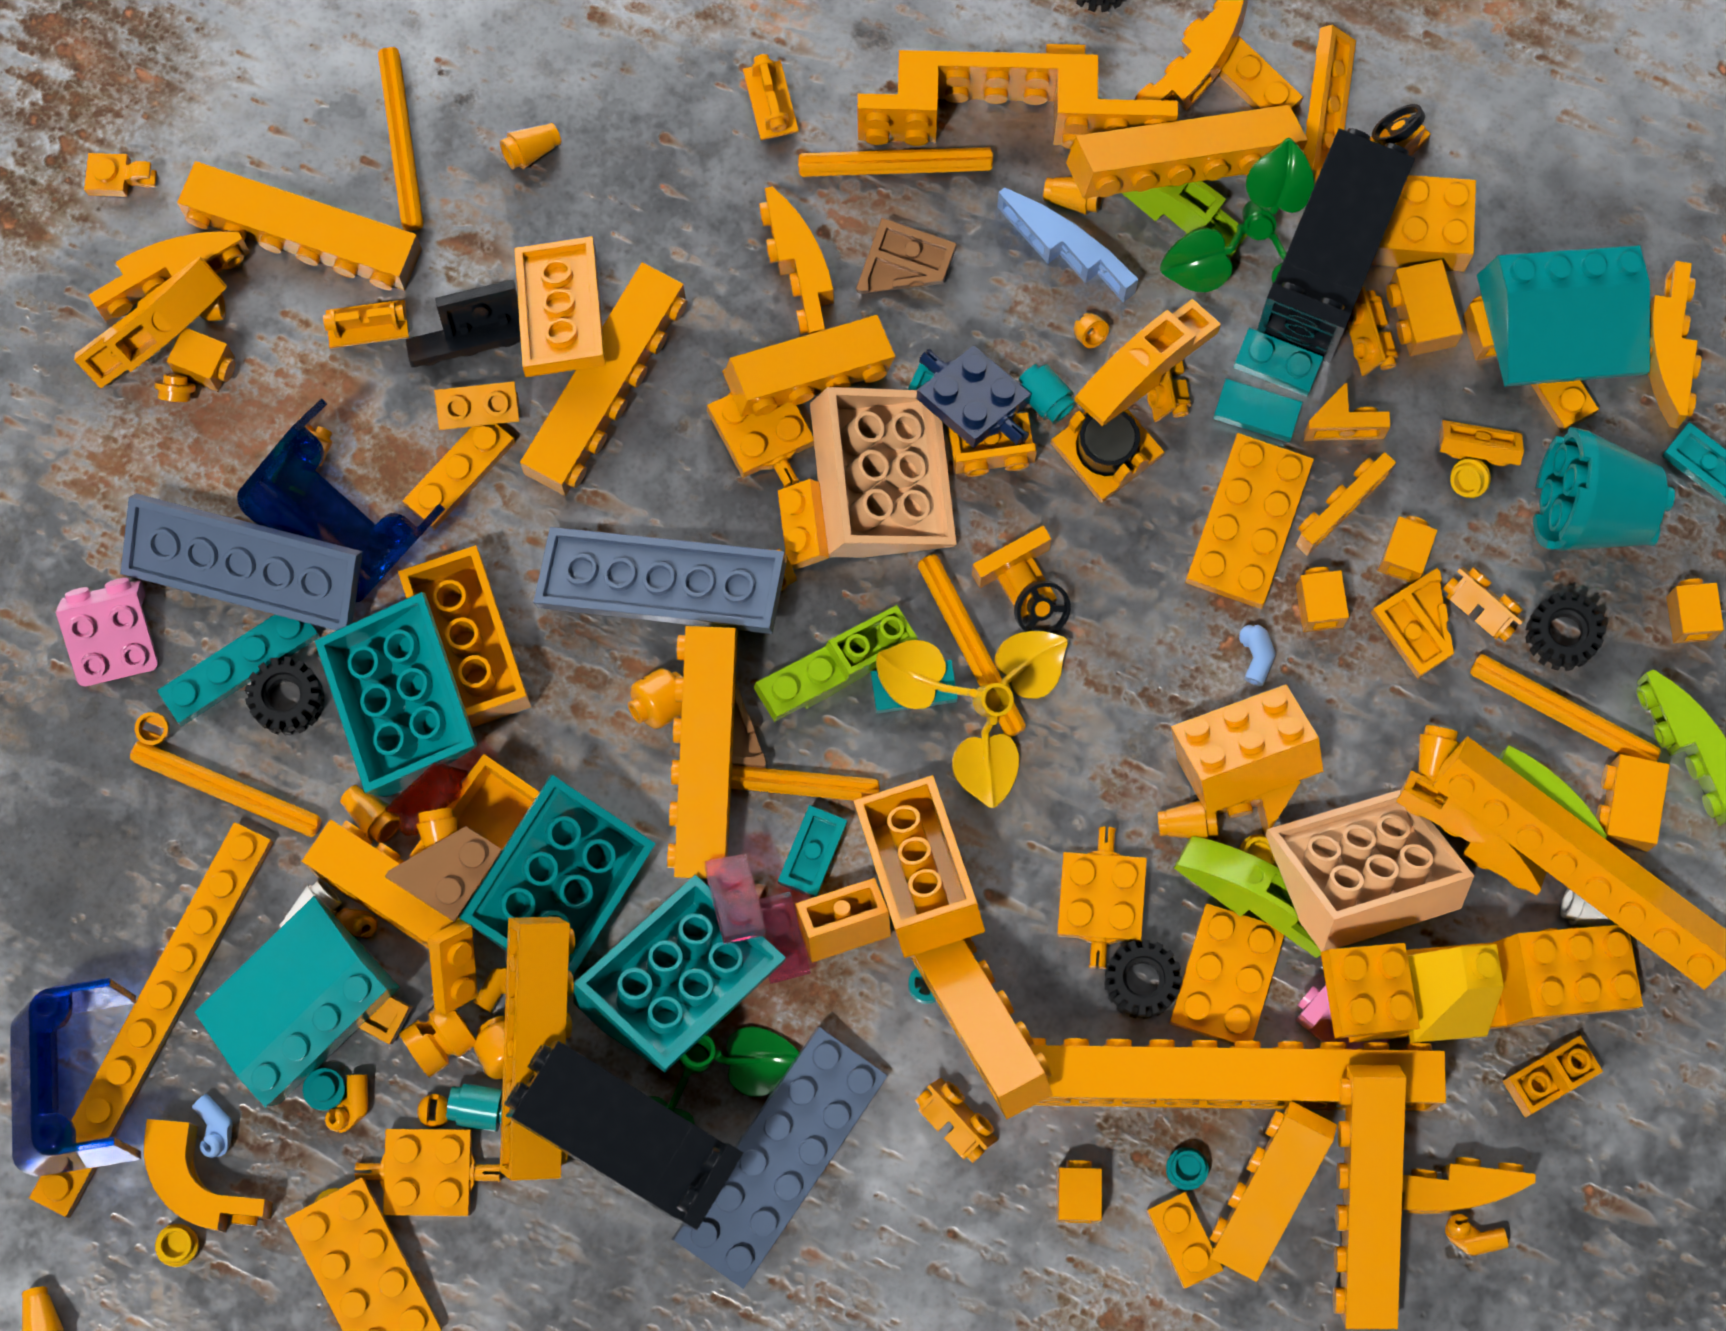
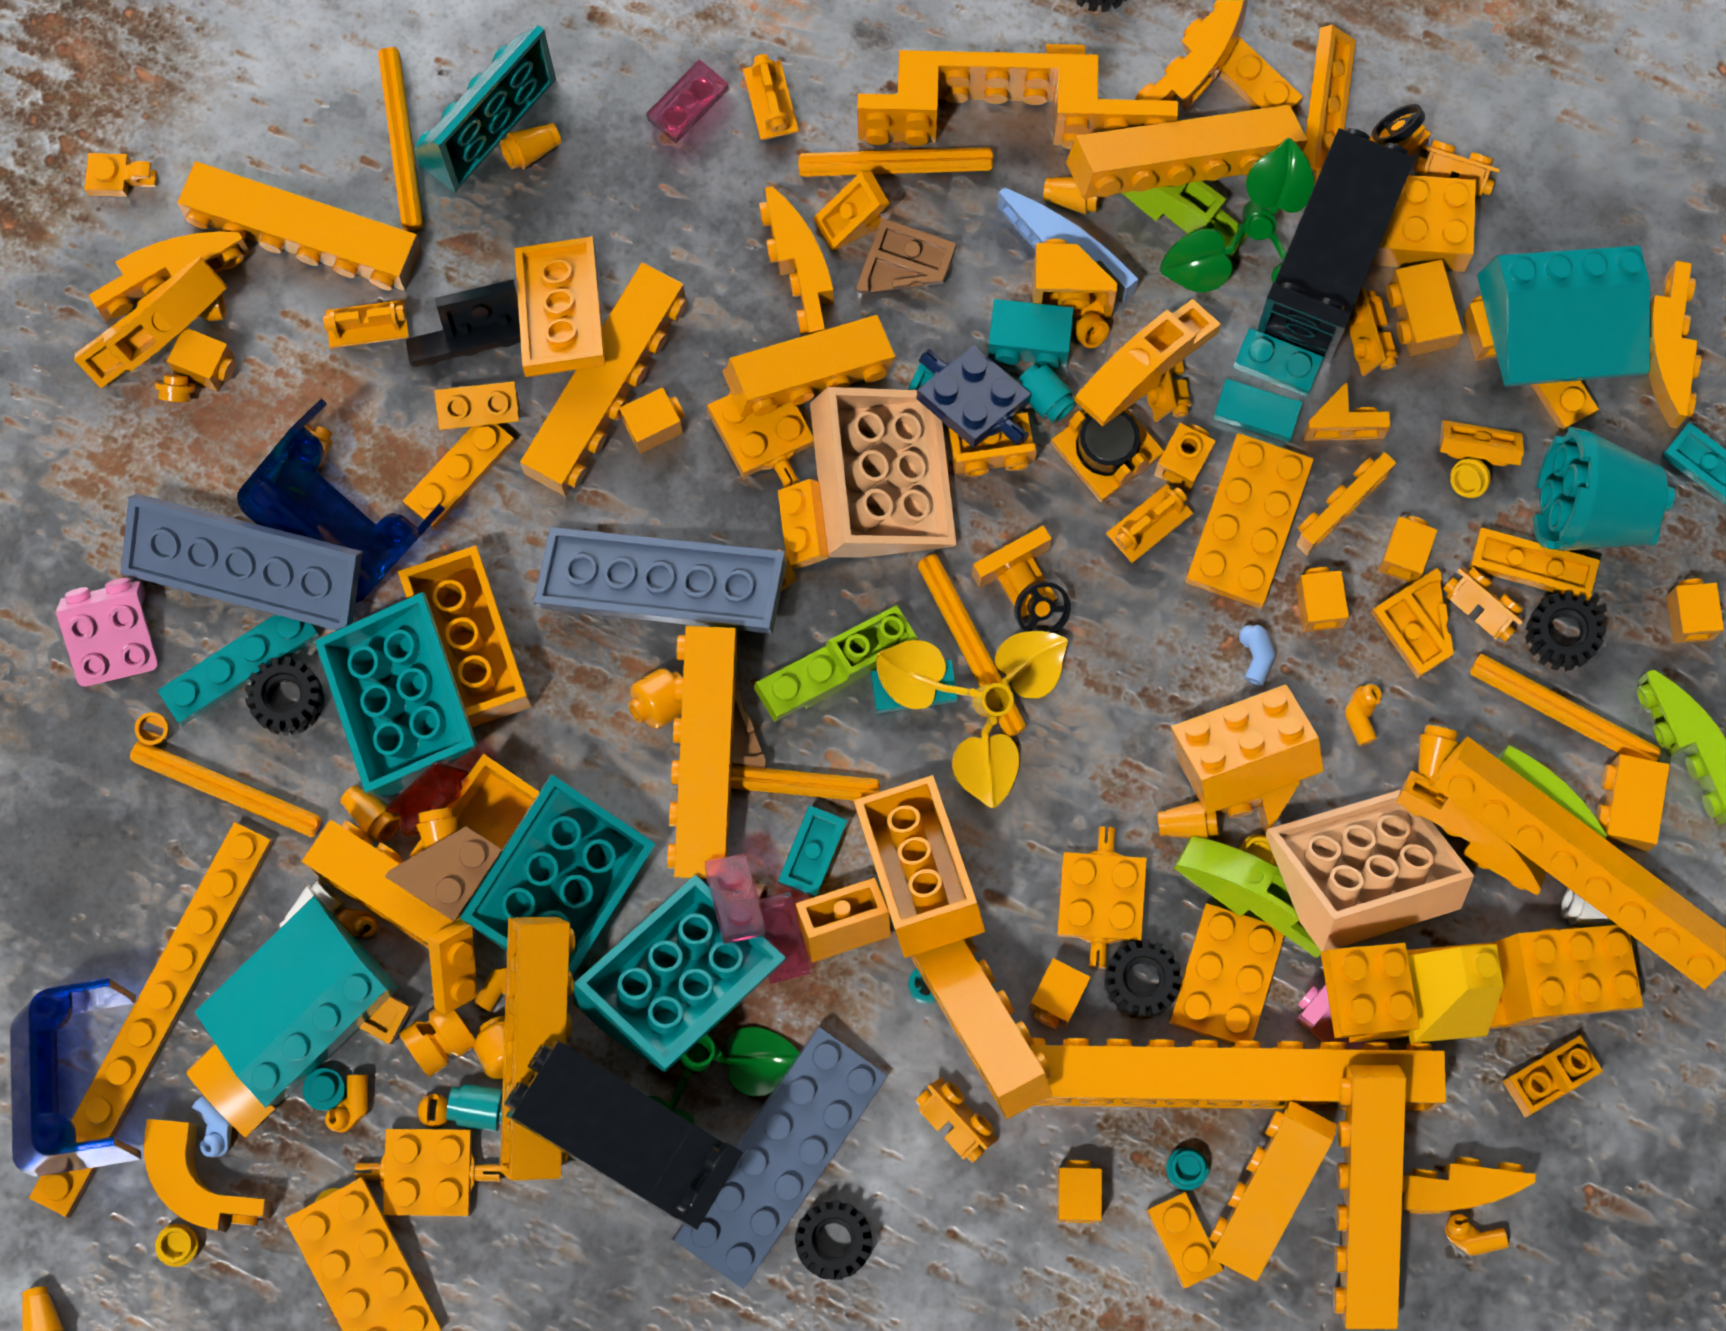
none -> light orange slope [186,1044,276,1138]
none -> teal slope [414,25,556,193]
none -> light orange brick [619,387,685,454]
none -> clear pink plate [646,59,729,143]
none -> black tyre [795,1200,872,1280]
none -> light orange slope [813,171,890,251]
none -> teal brick [987,299,1074,369]
none -> light orange brick [1028,958,1091,1029]
none -> light orange slope [1032,239,1117,319]
none -> light orange hinge [1106,484,1193,564]
none -> light orange brick [1154,423,1216,493]
none -> light orange arm [1345,684,1382,747]
none -> light orange hinge [1414,140,1500,197]
none -> light orange plate [1469,527,1600,602]

